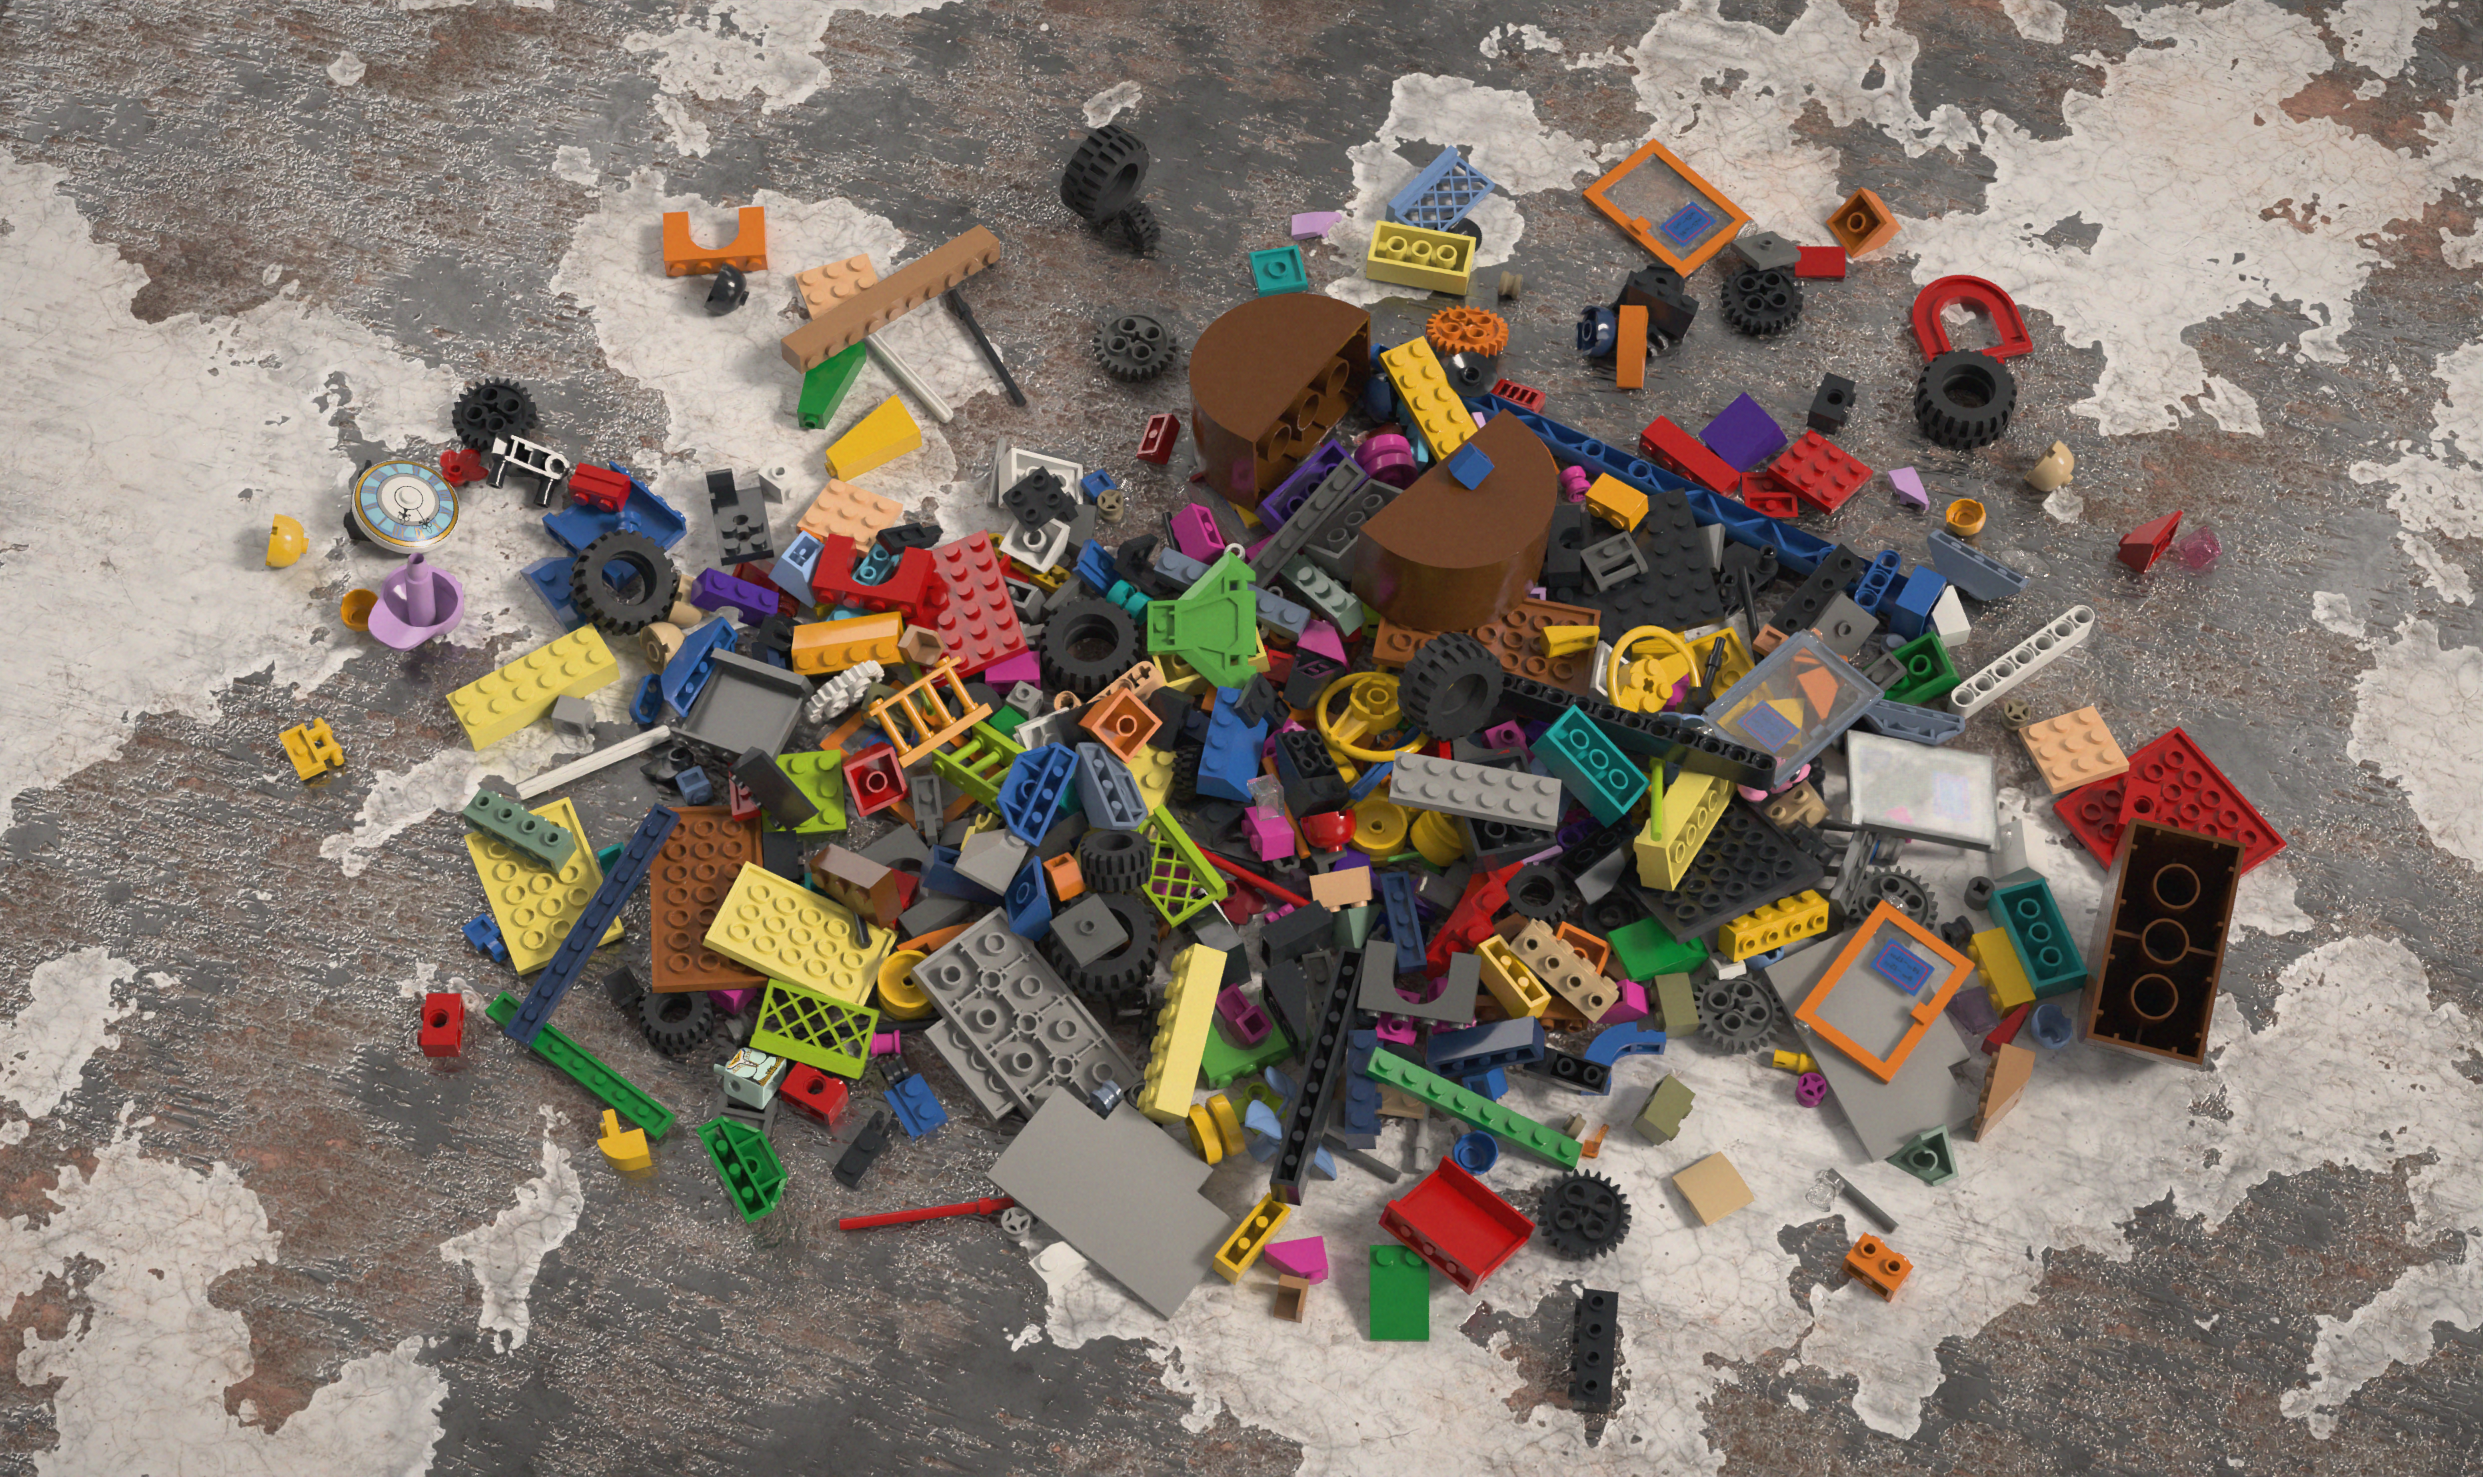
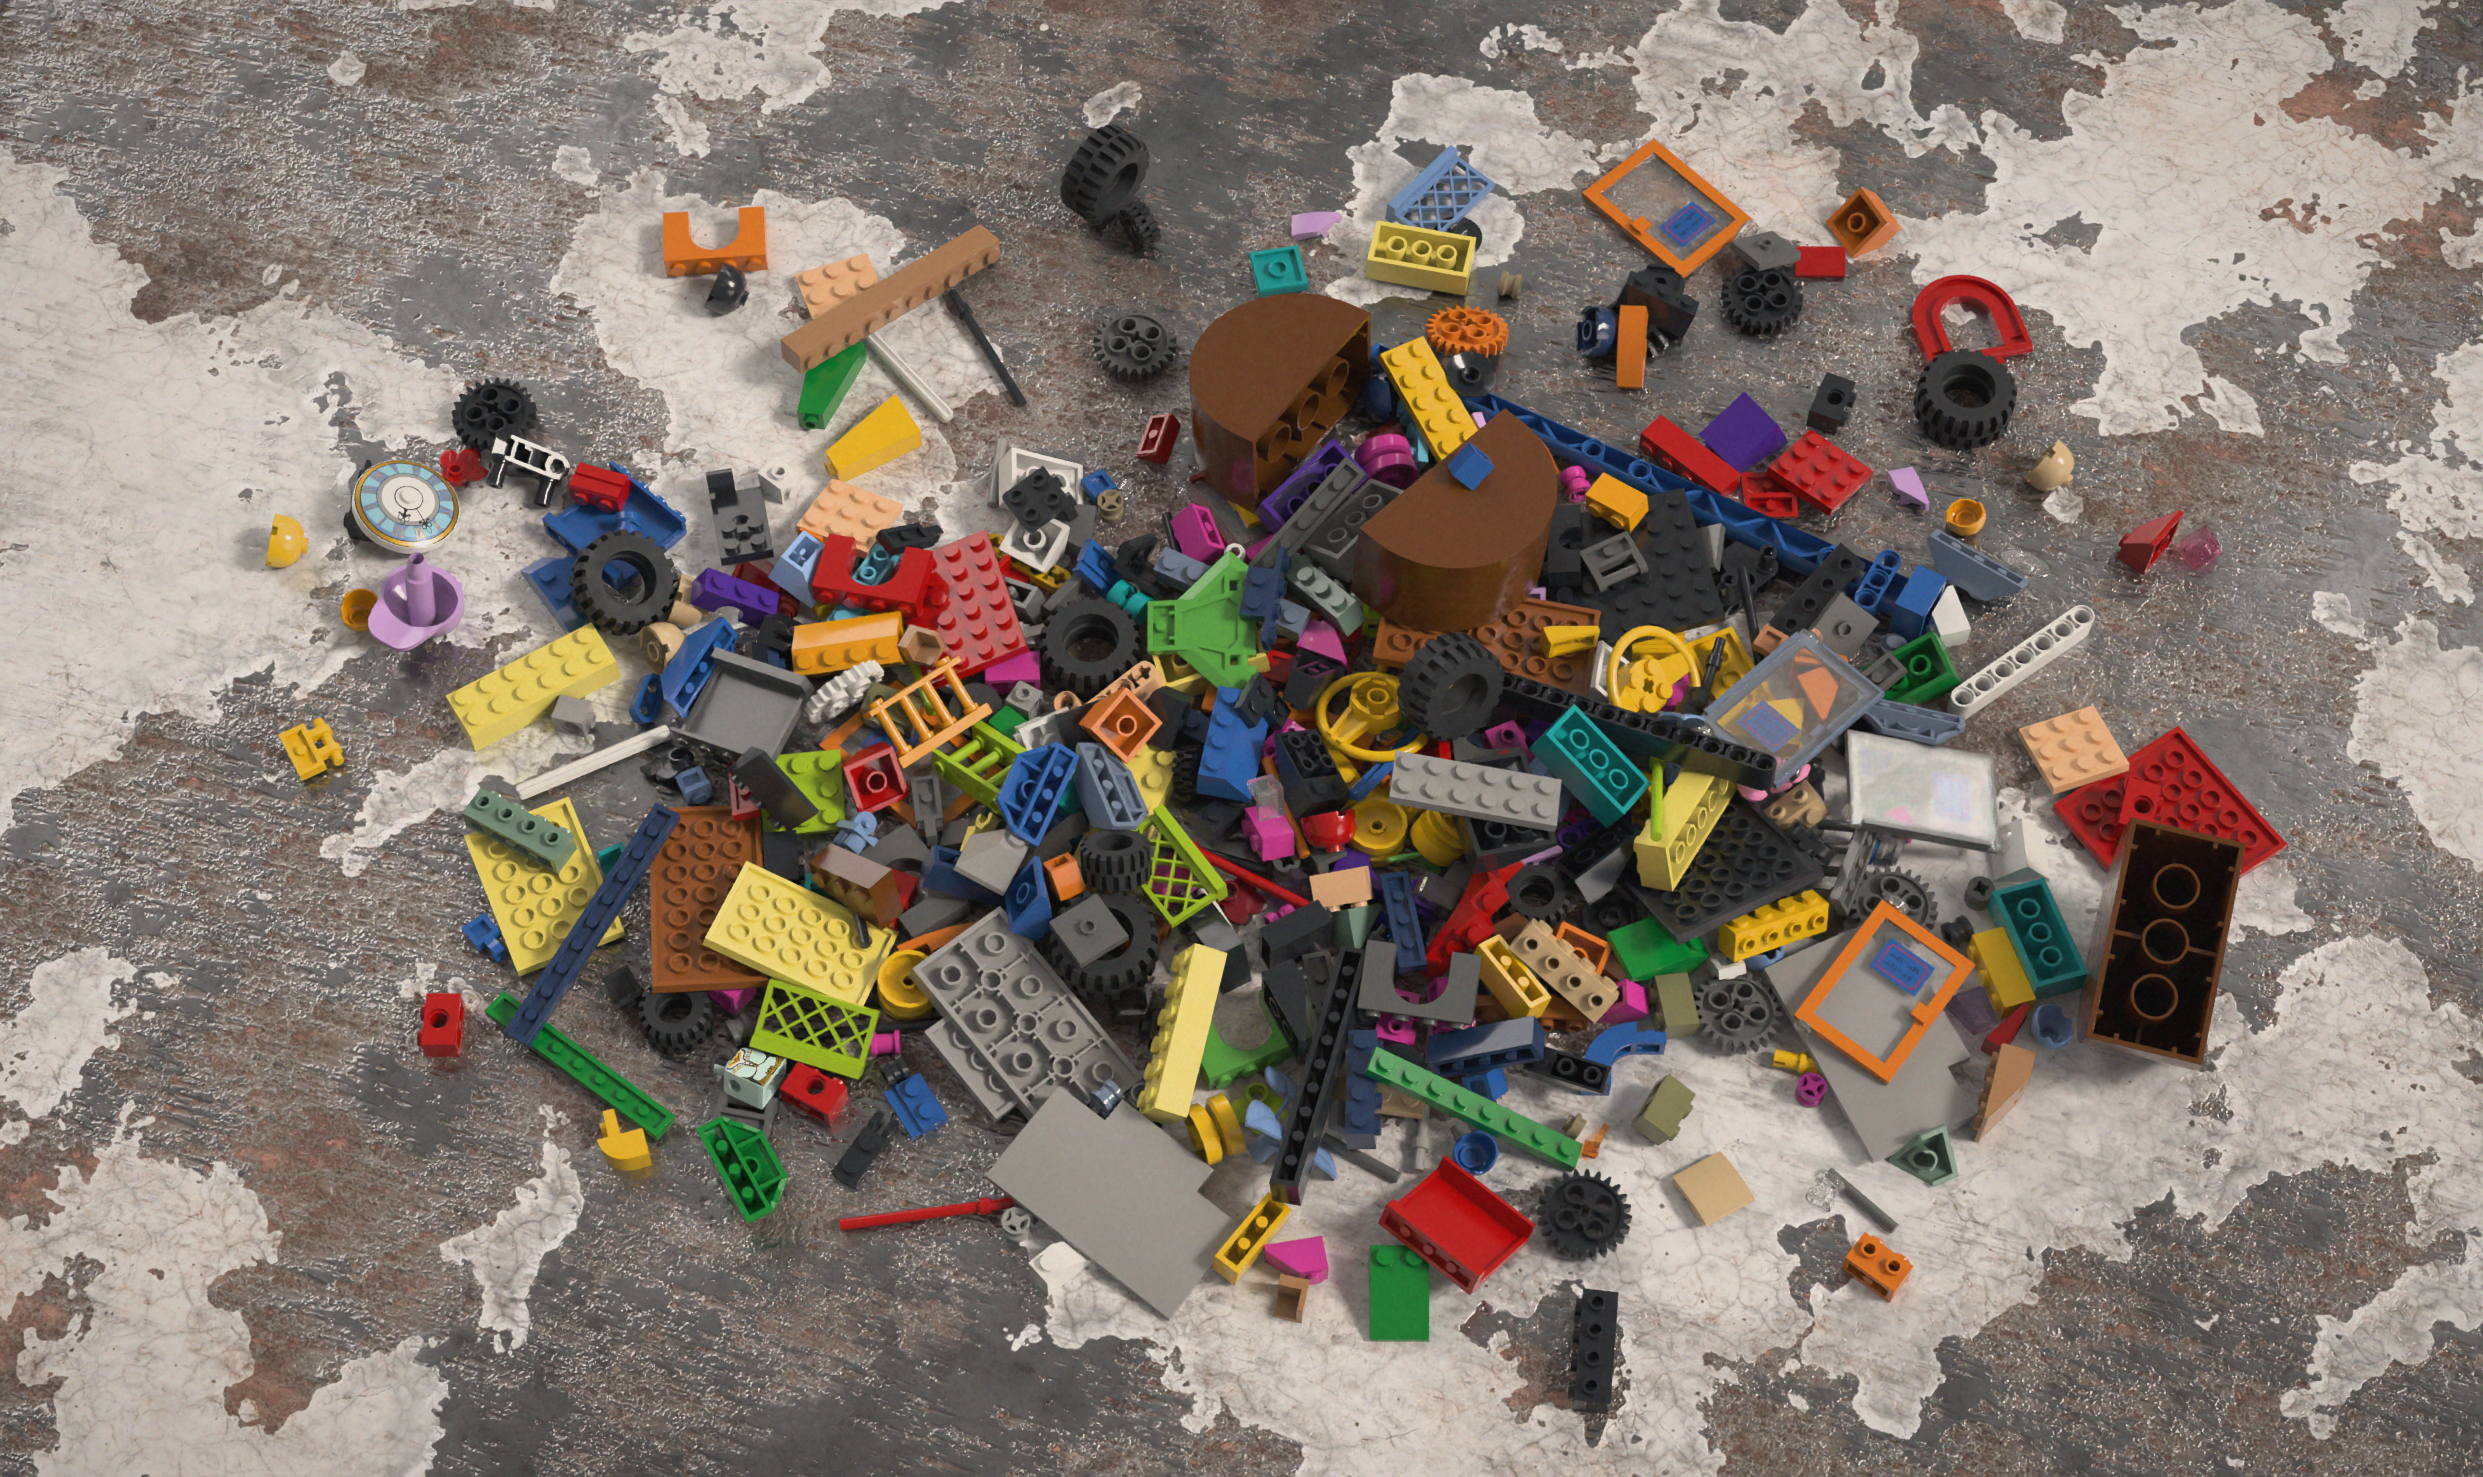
dark pink brick [1215,983,1274,1045] -> none
red slope [1490,378,1546,414] -> none
dark tan wheel [2000,699,2031,732] -> none
none -> medium blue hips [832,811,879,854]
none -> dark blue bracket [1239,546,1292,653]

